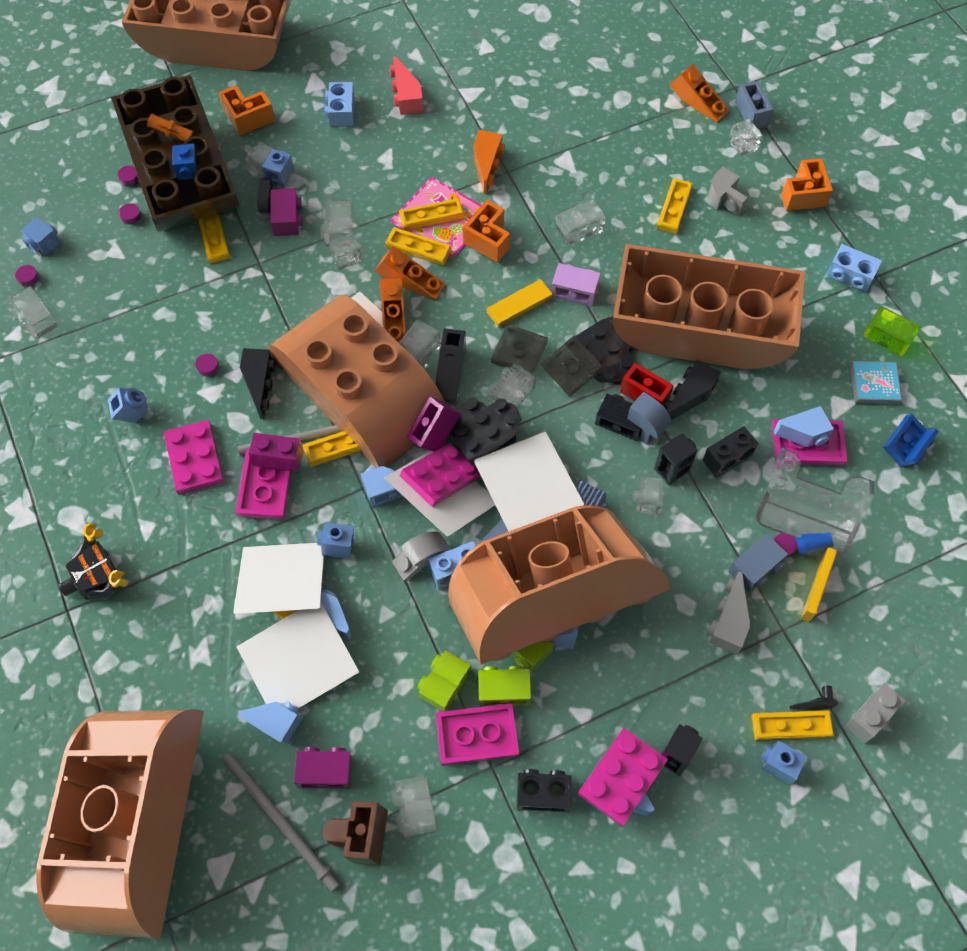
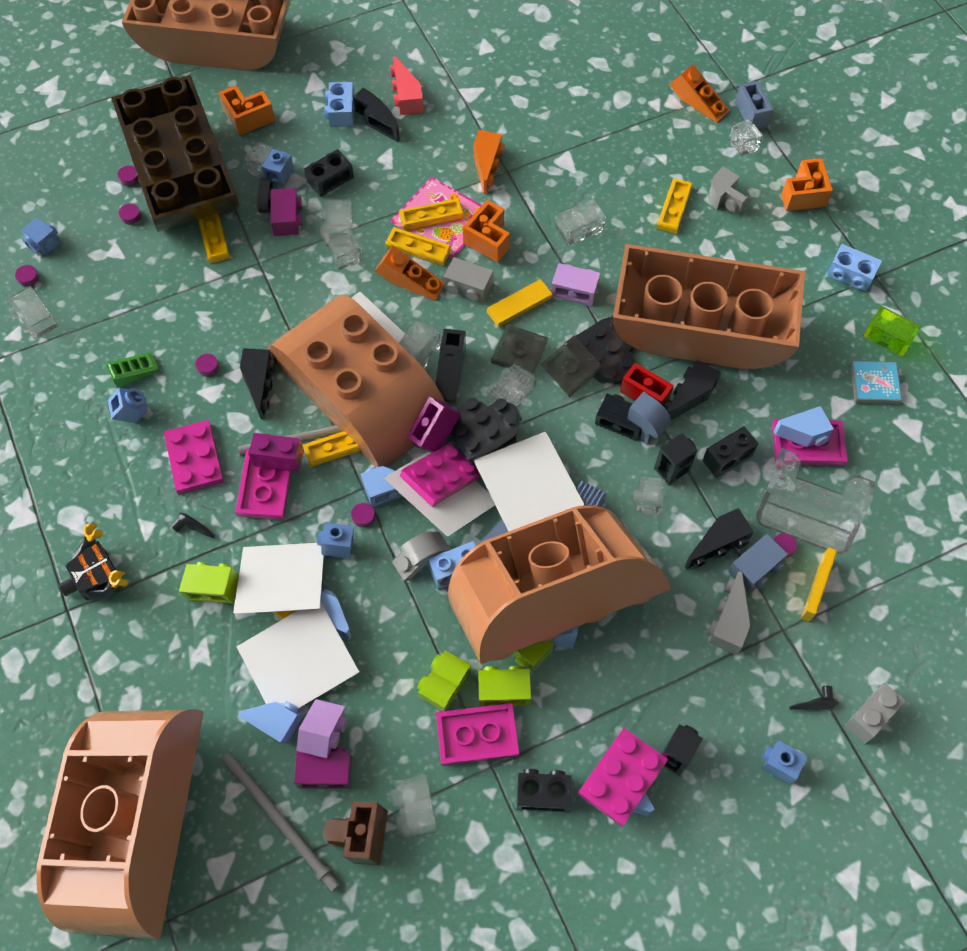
orange pin [147,114,193,141] -> none
blue bracket [172,144,198,180] -> none
orange slope [380,278,406,344] -> none
yellow tile [751,710,834,741] -> none
blue cone [796,532,834,557] -> none
blue bracket [883,414,939,467] -> none
none -> bright green slope [106,352,159,389]
none -> black bar [171,512,215,538]
none -> lime brick [179,562,239,604]
none -> lavender brick [296,699,347,758]
none -> black brick [304,149,354,197]
none -> magenta piece [351,503,375,528]
none -> black slope [353,88,400,142]
none -> light grey brick [443,257,493,303]
none -> black slope [685,508,753,569]

